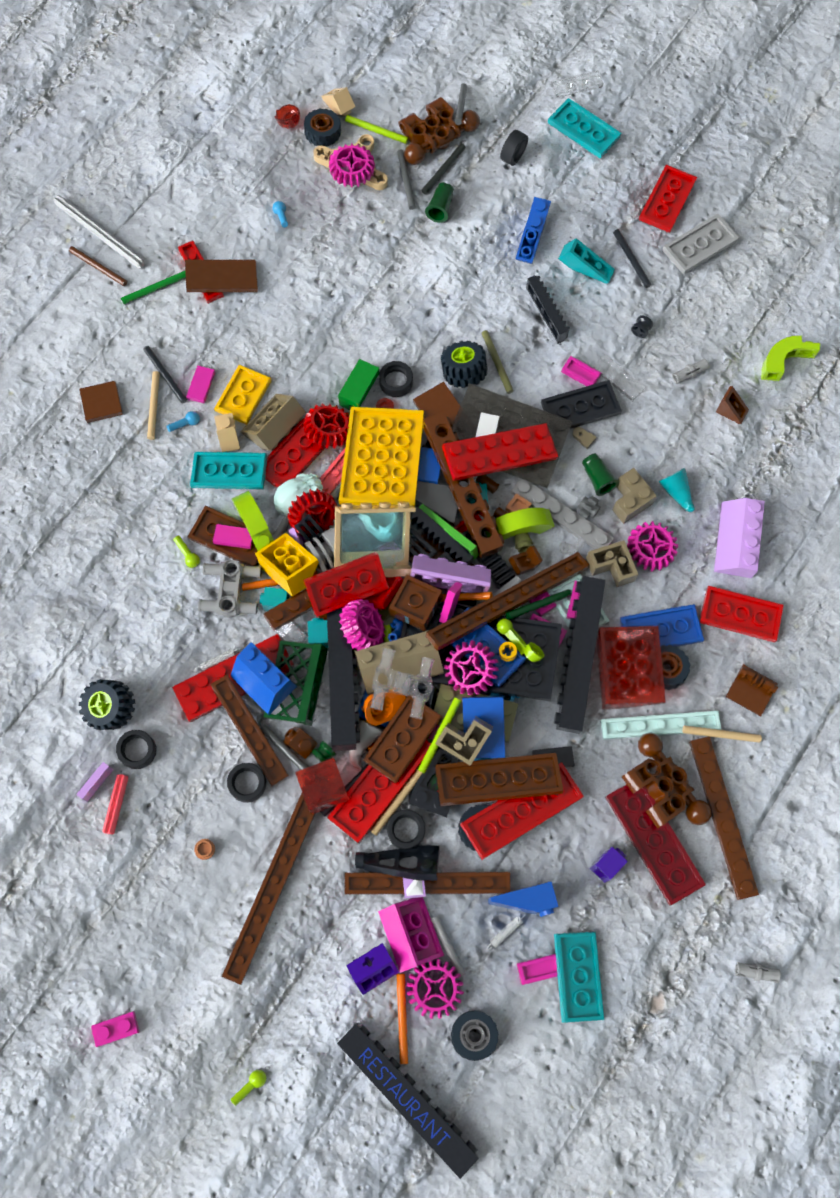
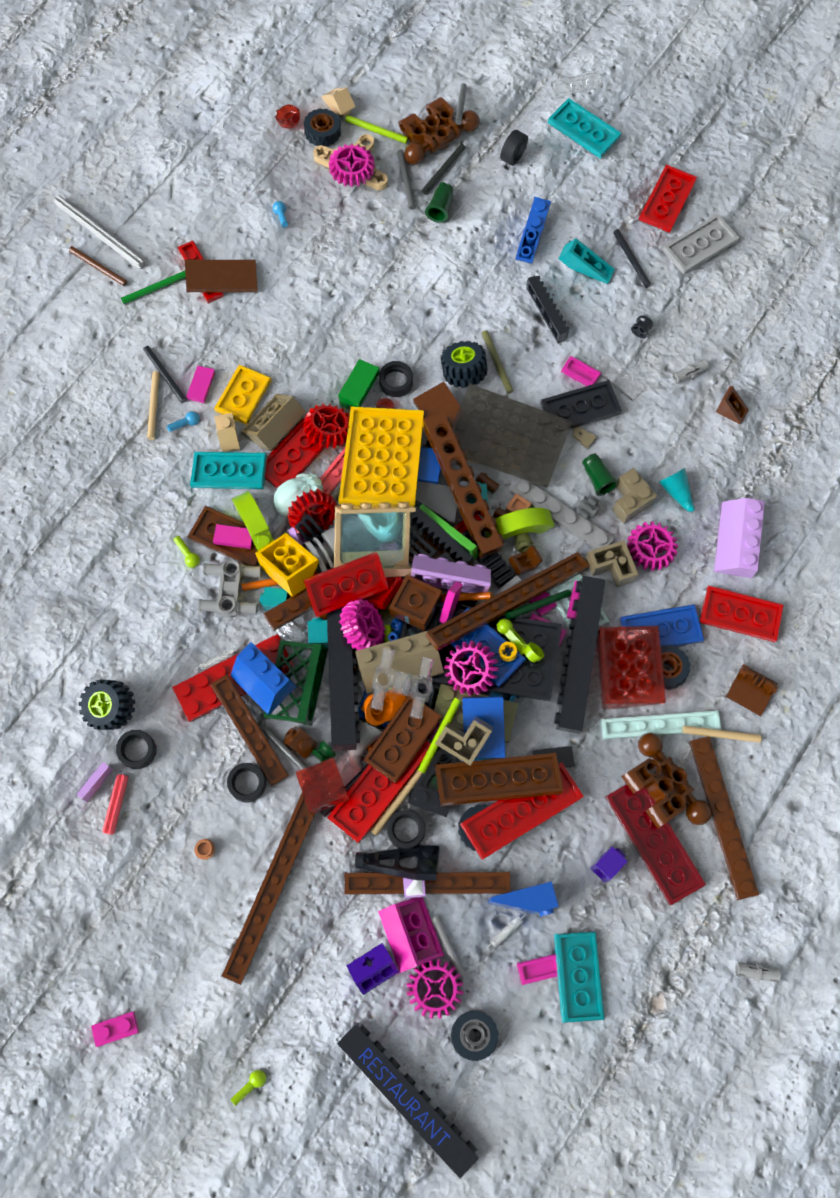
reddish brown tile [79,381,123,423] -> none
orange bar [397,974,408,1064] -> none
red plate [442,423,558,481] -> none
white tile [475,412,499,437] -> none
lime arch [761,335,820,381] -> none

